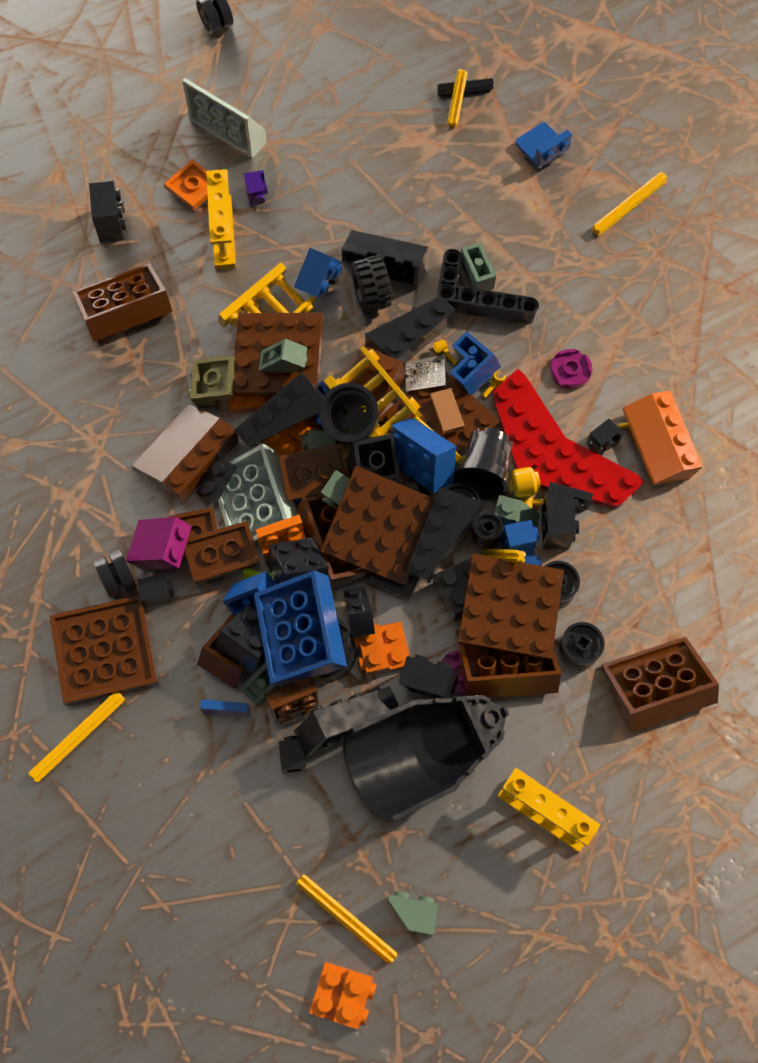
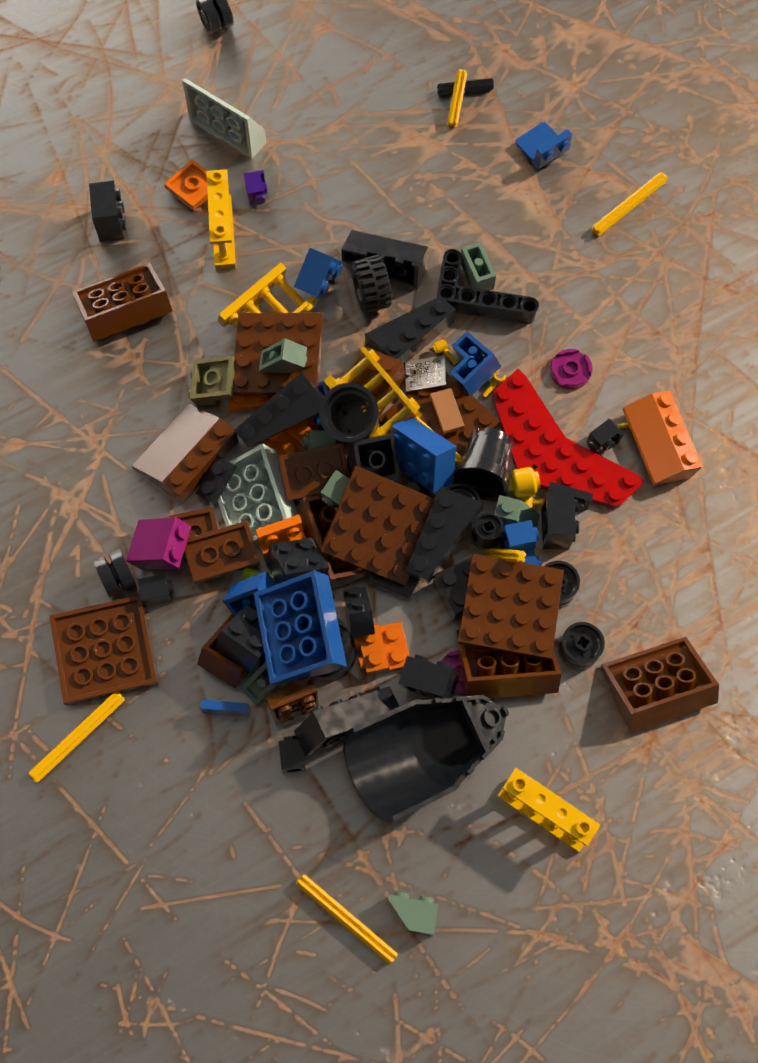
orange plate [309,962,377,1030] -> none

